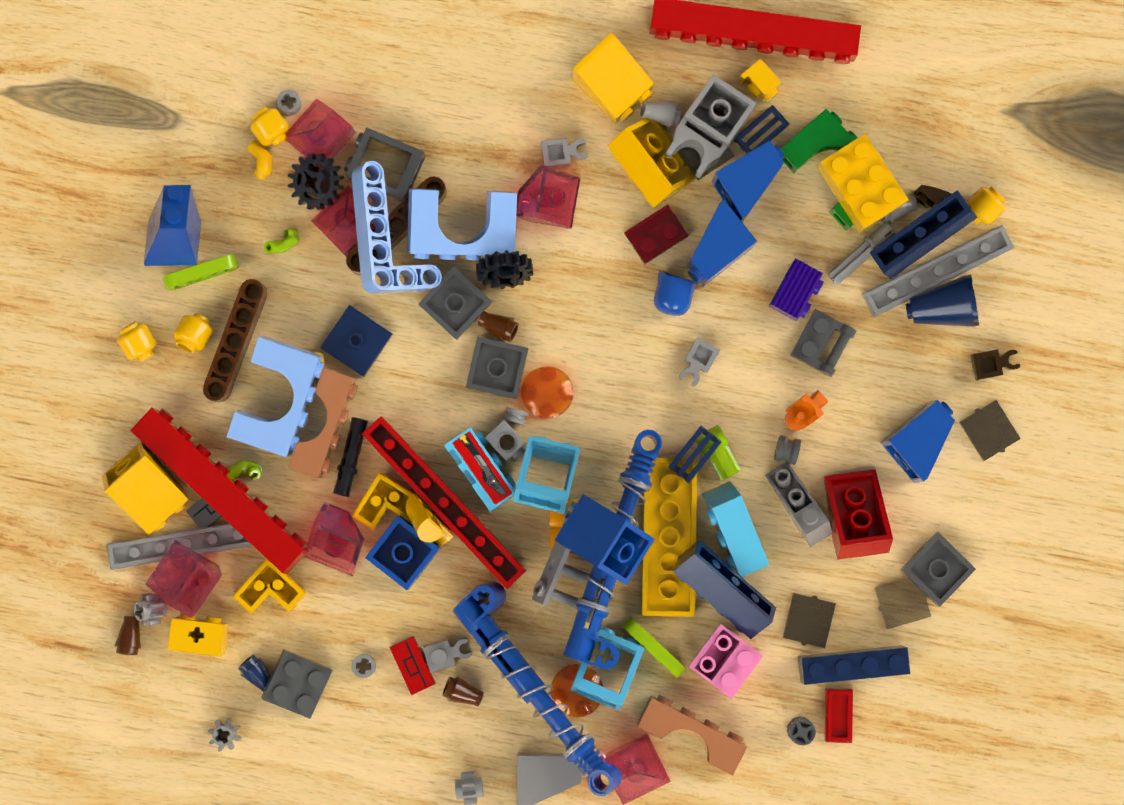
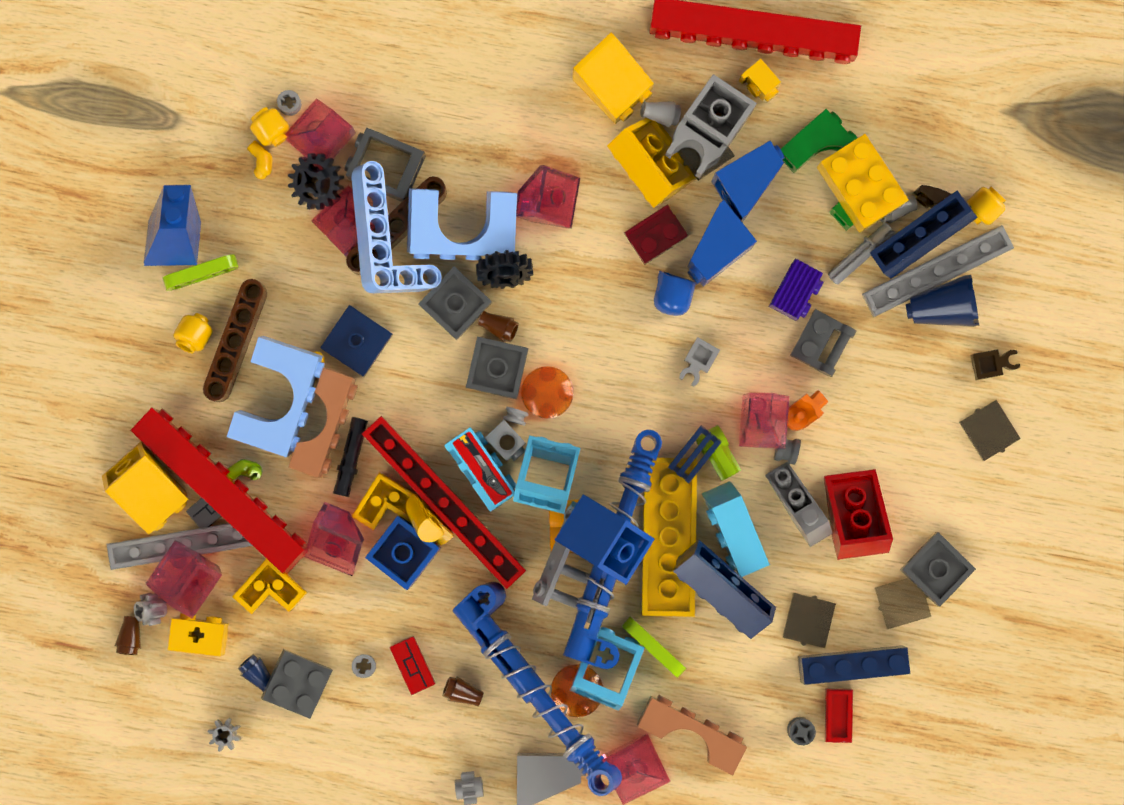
yellow head [117,321,157,362] -> none
lime arm [264,229,300,254] -> none
light grey plate [423,638,472,673] -> none
light grey plate [541,138,588,169] -> none
bright pink slope [688,624,763,699] -> none
dark blue tile [733,105,790,154] -> none
blue slope [881,400,955,483] -> none
none -> clear pink slope [739,392,789,449]

